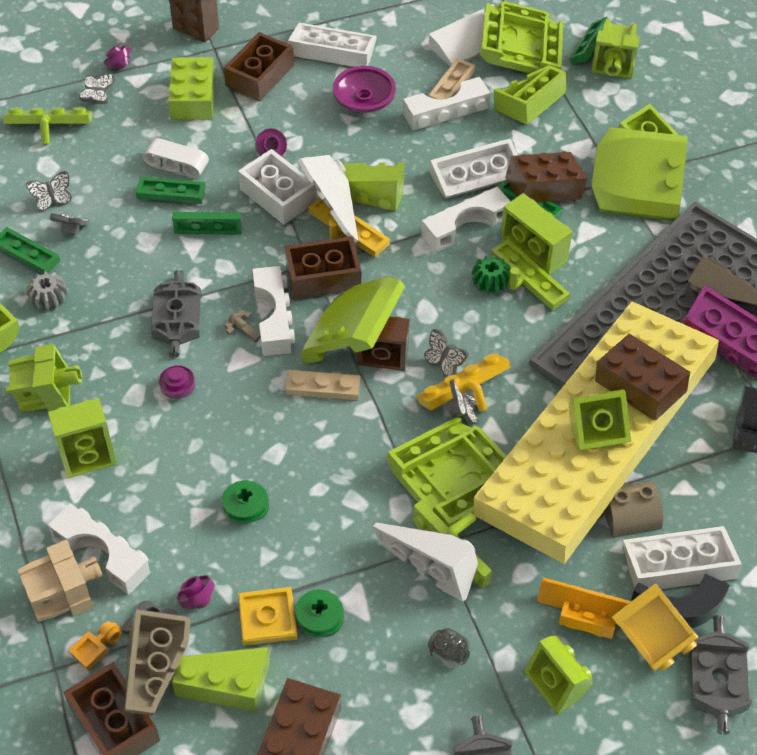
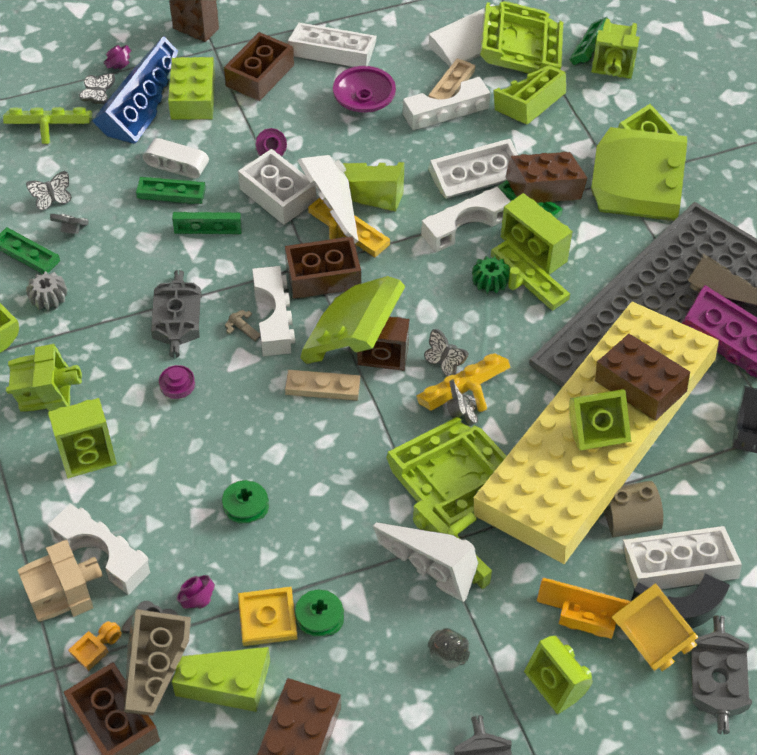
none -> blue wedge [92,36,178,144]

